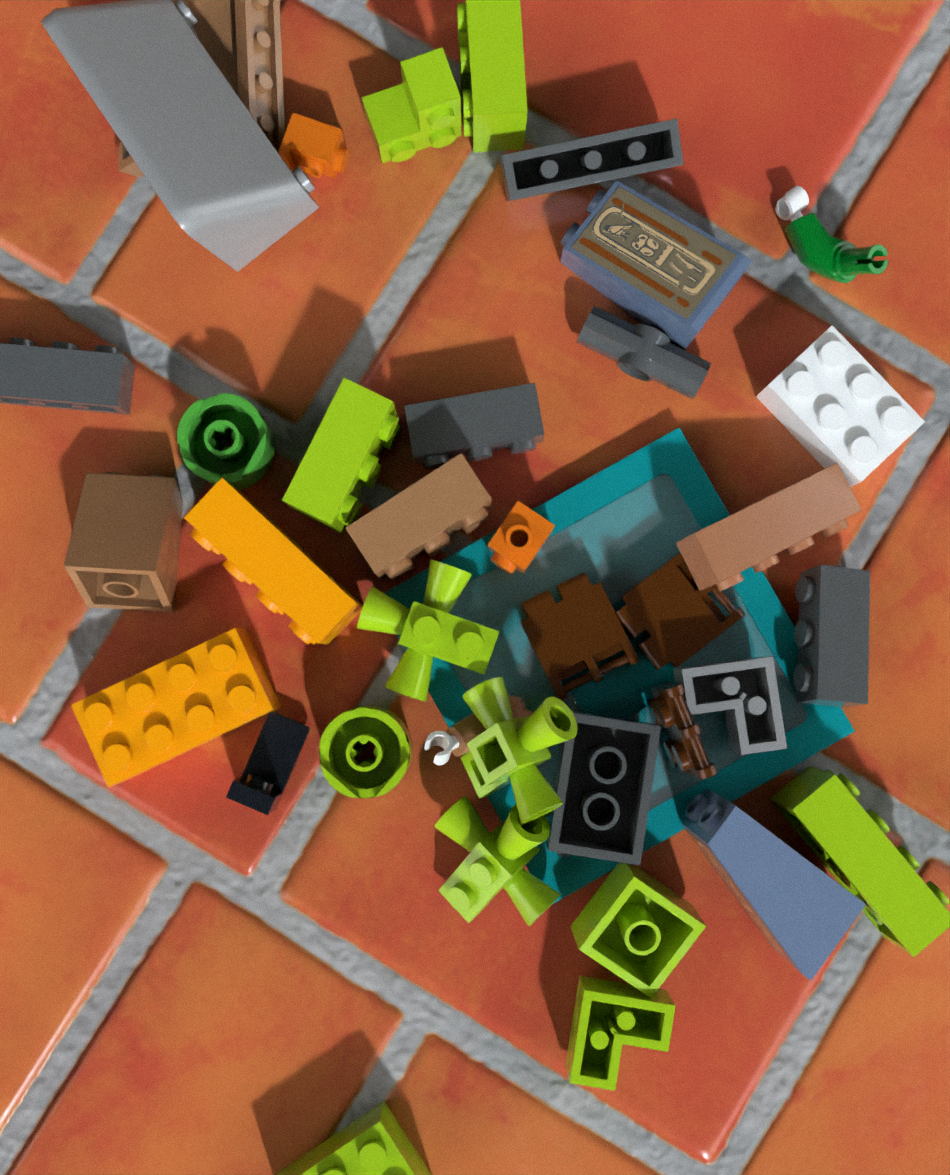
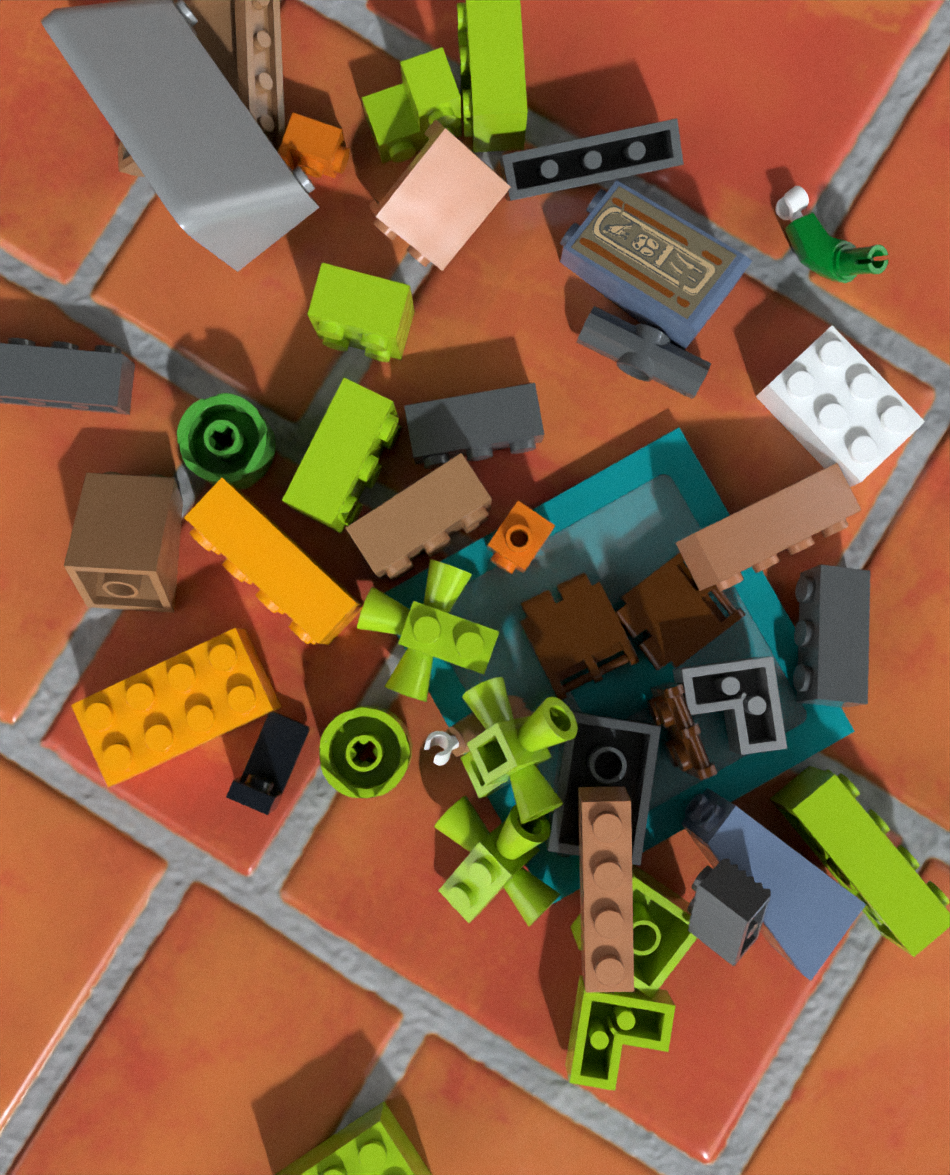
none -> lime brick [307,263,415,362]
none -> panel [369,119,511,271]
none -> nougat brick [578,786,634,993]
none -> dark grey brick [687,858,771,966]

